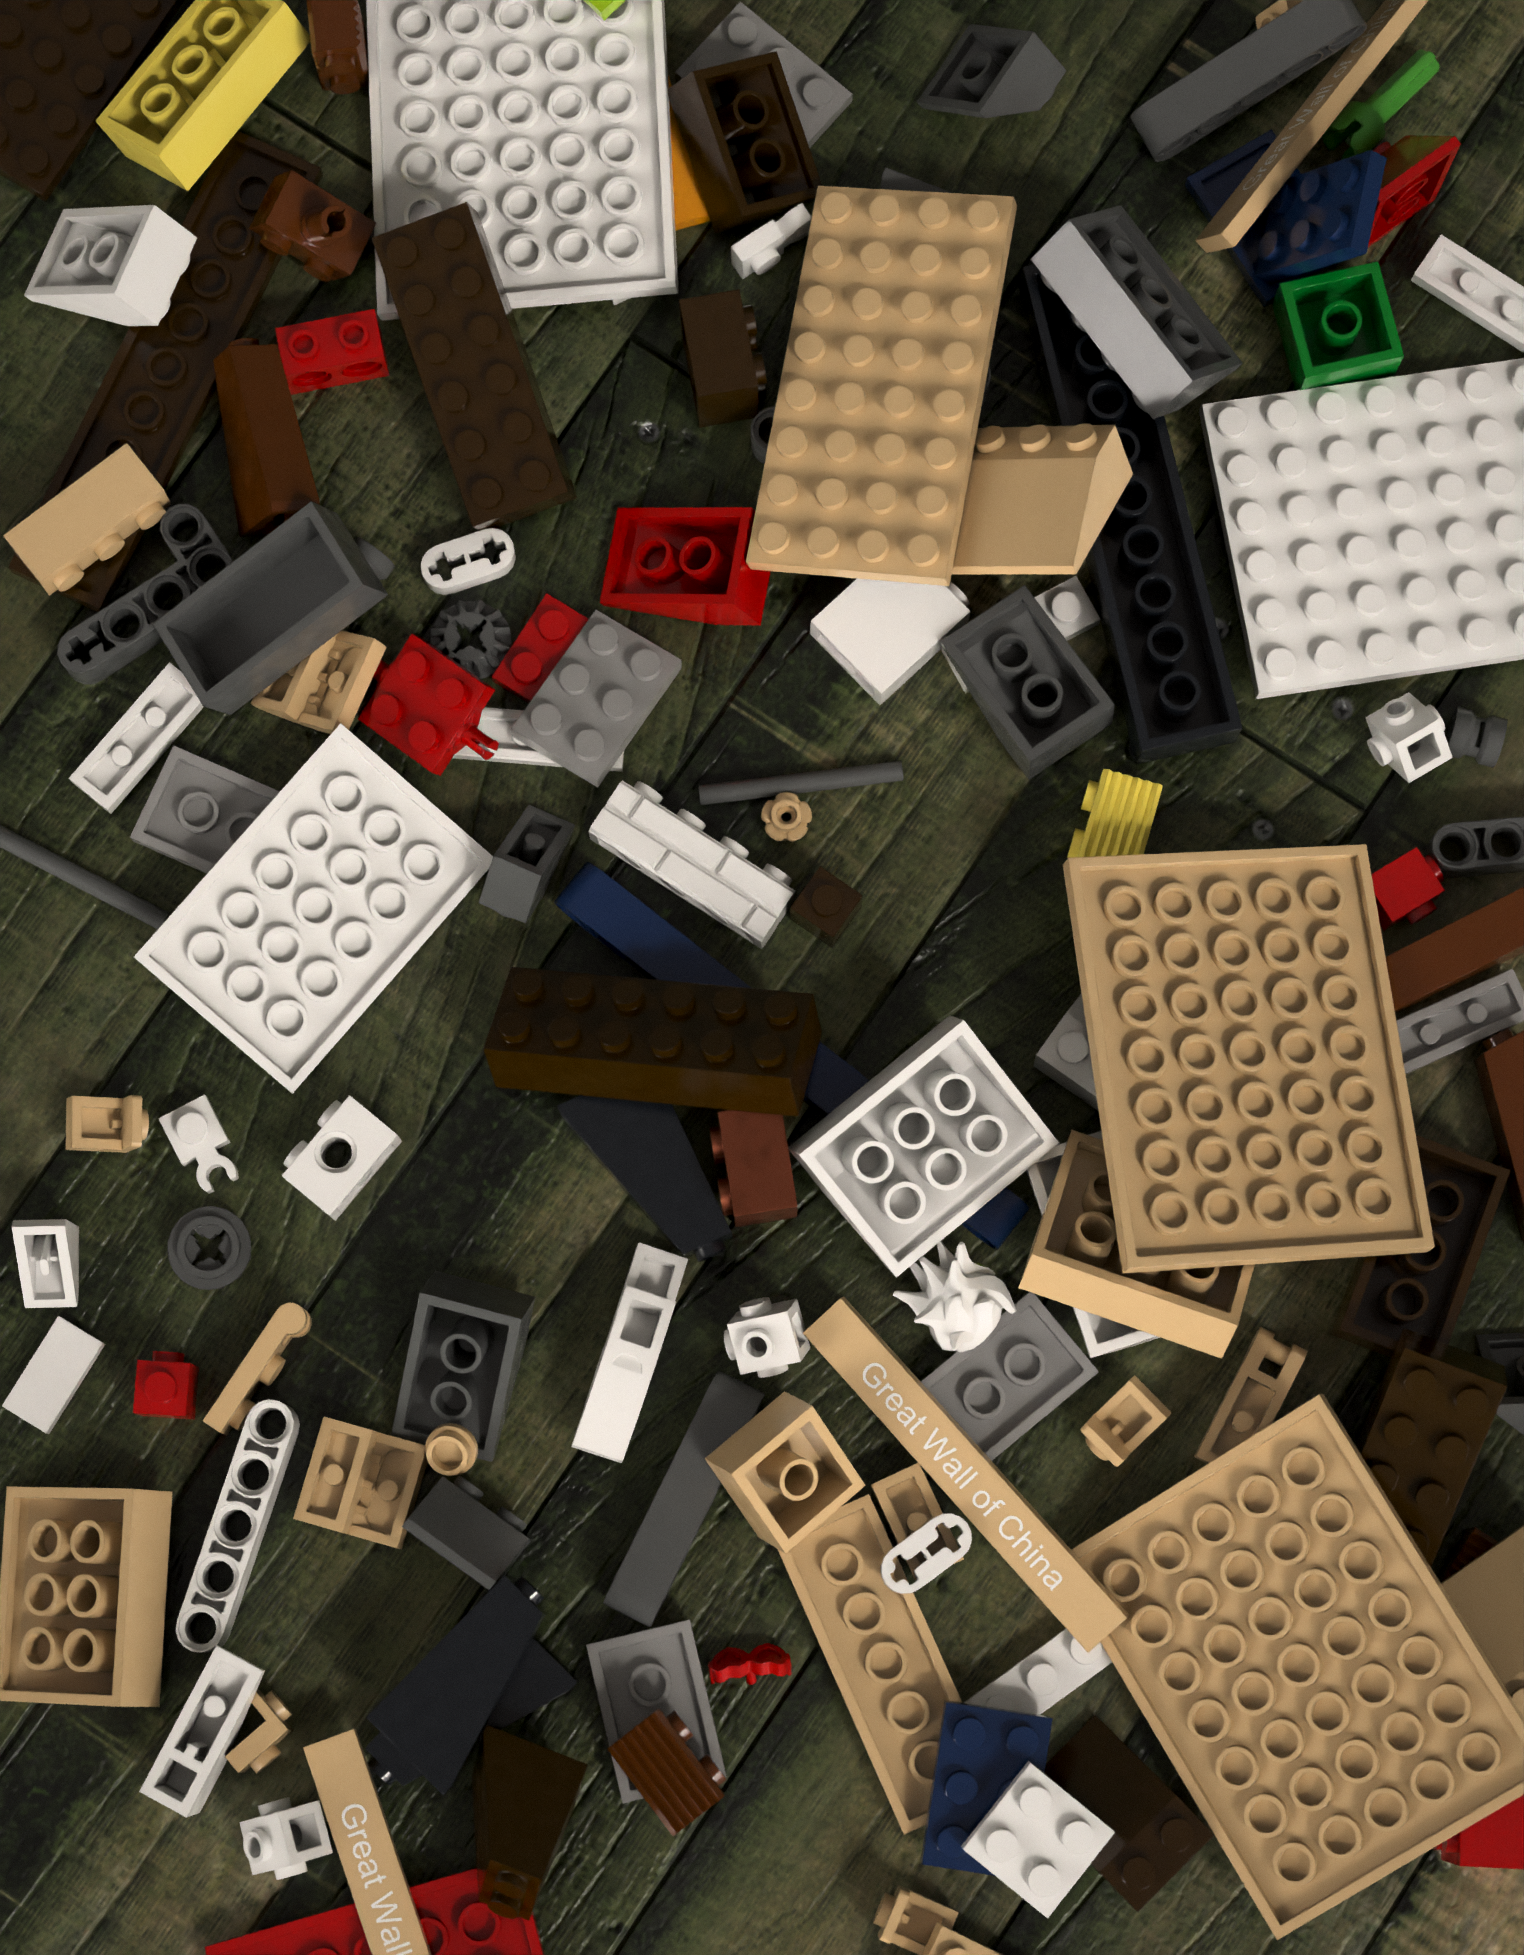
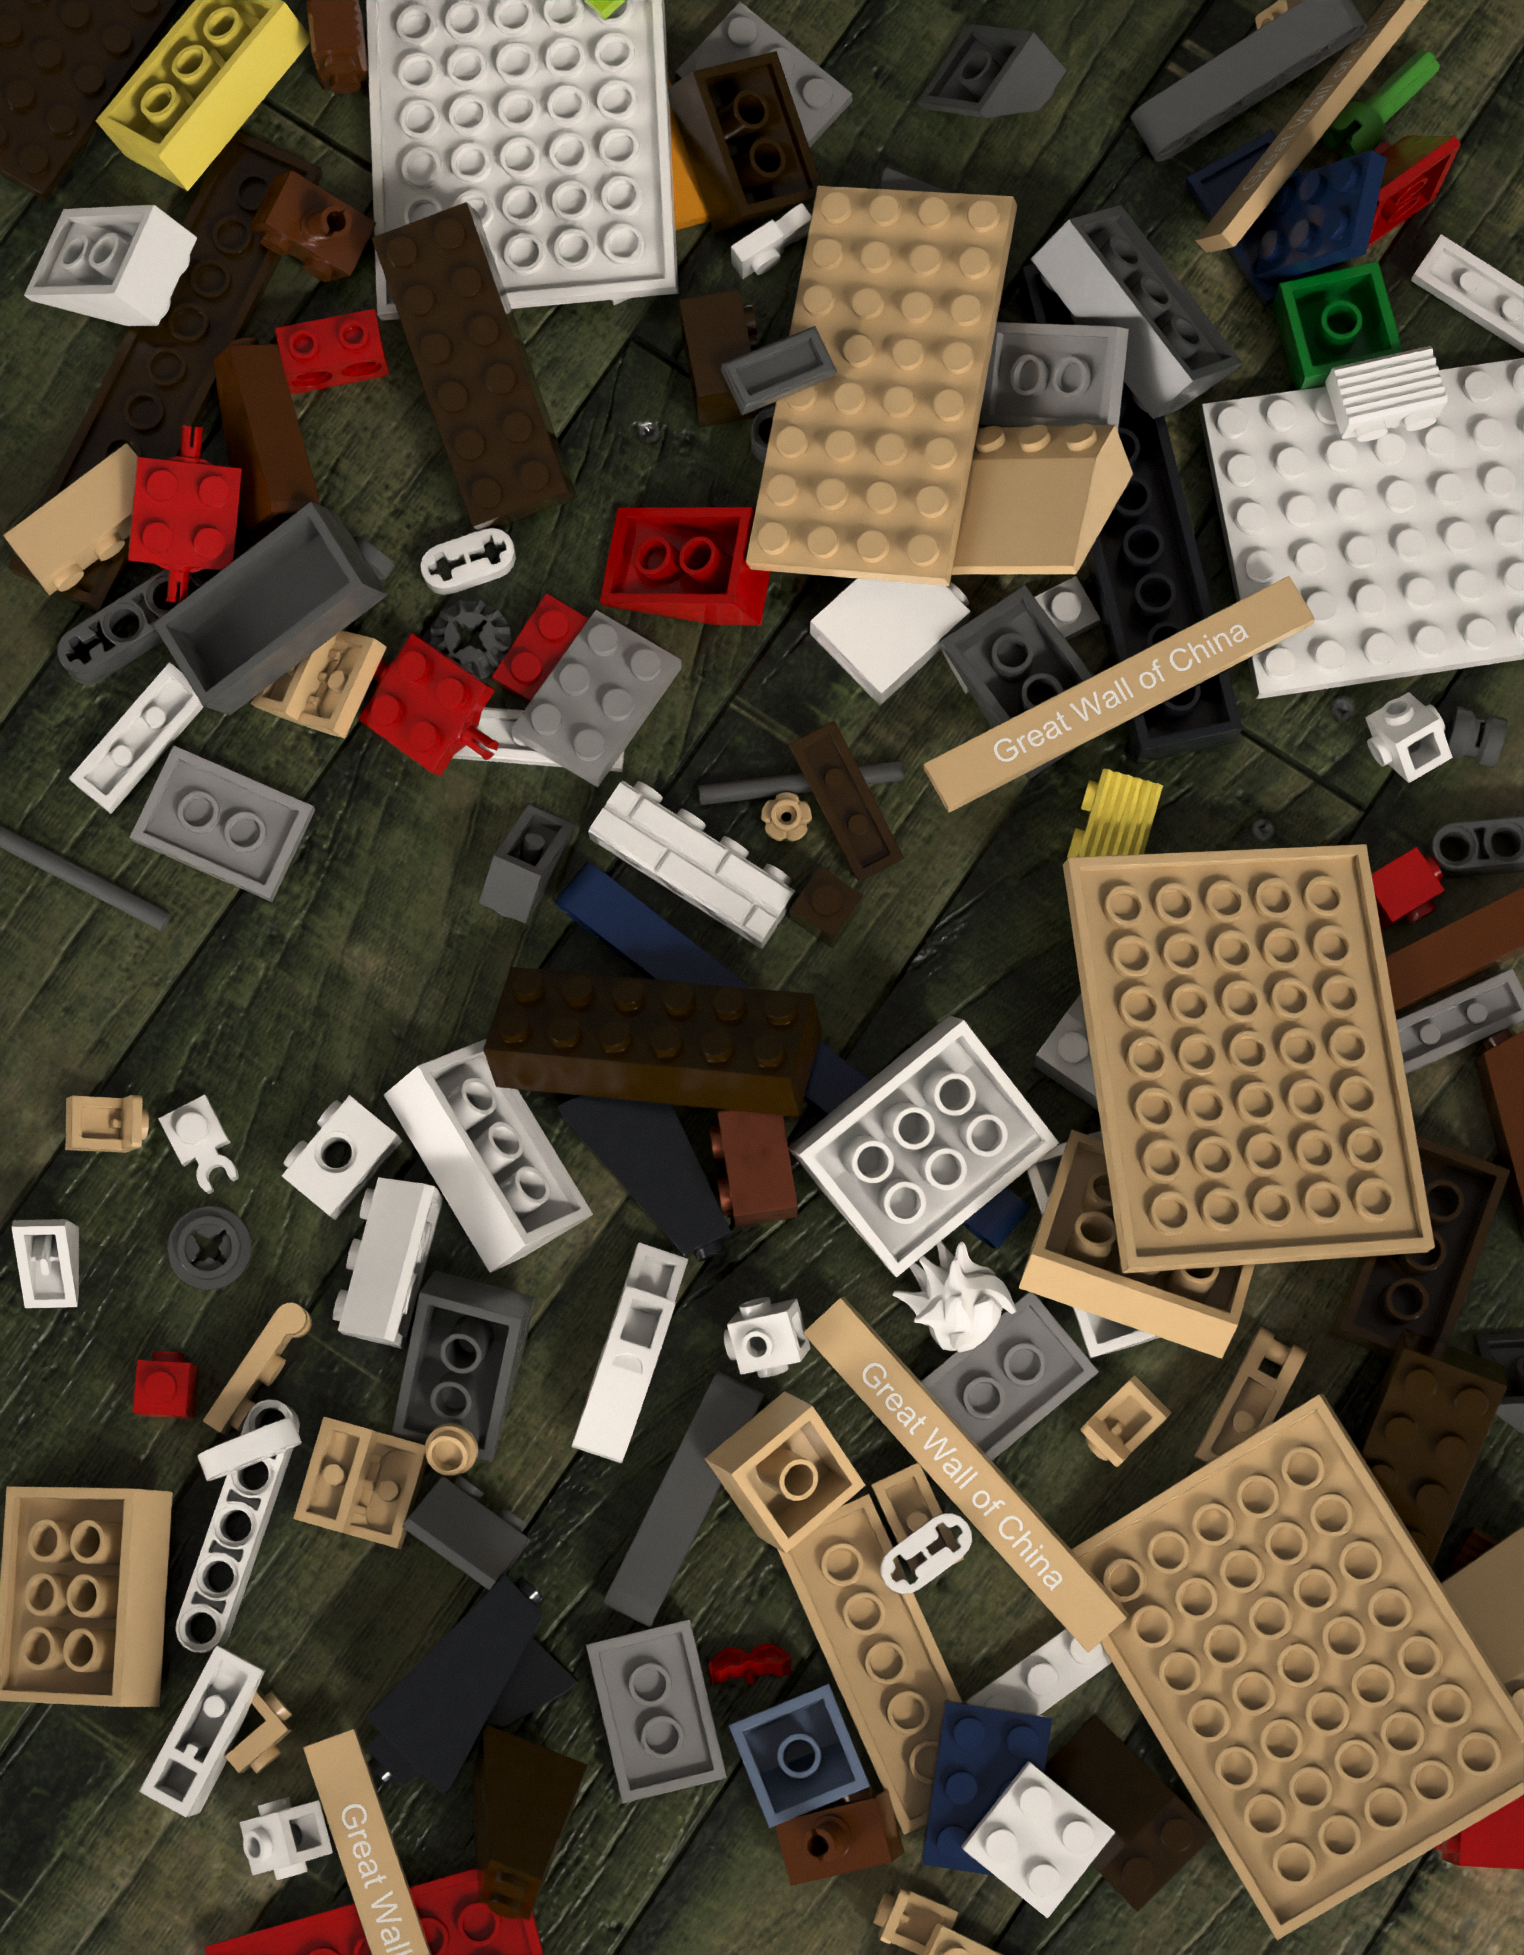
white tile [2,1316,106,1434] -> none
white plate [134,723,493,1094] -> none
reddish brown brick [607,1708,727,1836] -> none
none -> red plate [128,426,242,603]
none -> white beam [197,1417,302,1481]
none -> white slope [333,1177,443,1349]
none -> white slope [384,1039,593,1273]
none -> dark grey tile [721,326,837,415]
none -> sand blue slope [729,1684,870,1828]
none -> reddish brown brick [775,1787,905,1886]
none -> dark brown plate [788,721,904,882]
none -> tan tile [924,576,1315,813]
none -> light grey plate [980,322,1129,431]
none -> white brick [1325,346,1447,442]

